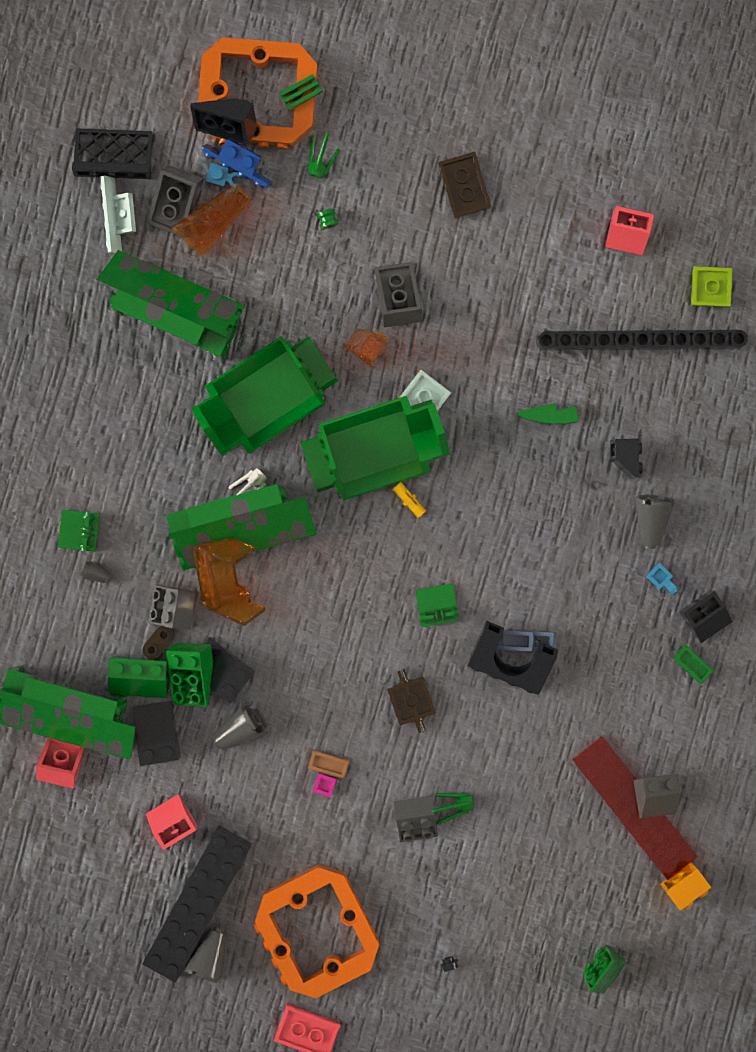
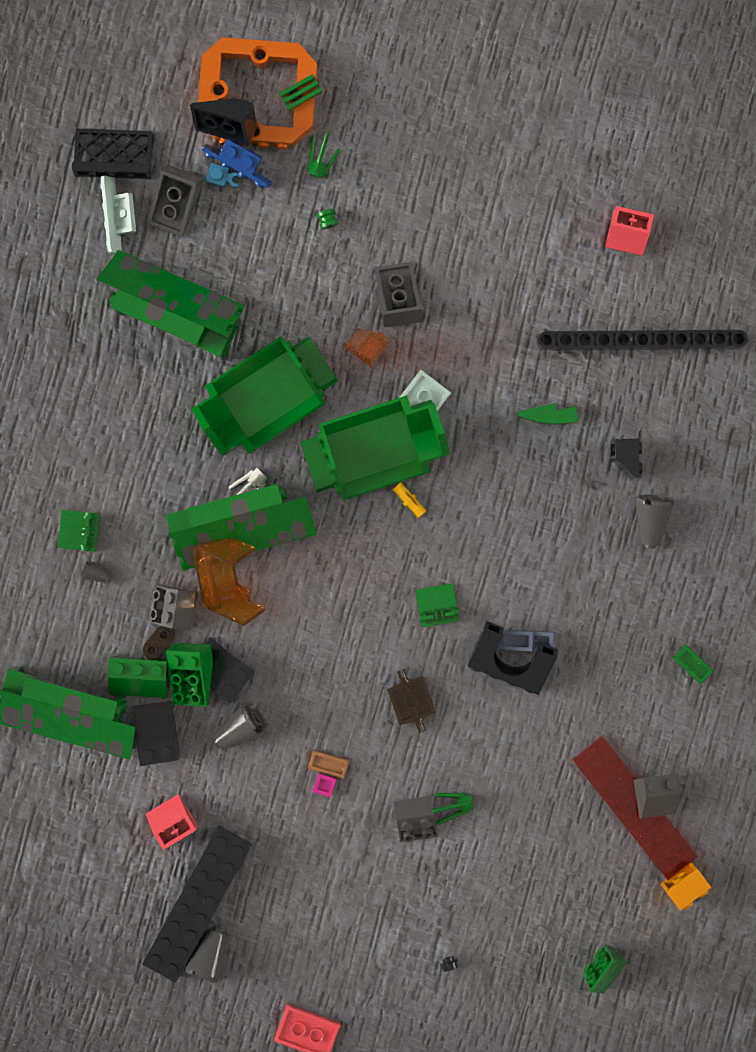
coral slope [36,737,85,789] -> none
clear orange wedge [170,184,253,258] -> none
orange panel [254,864,379,998] -> none
dark brown plate [438,152,491,219] -> none
dark azure plate [645,563,679,595] -> none
black slope [679,590,733,643] -> none
lime plate [691,266,732,307] -> none

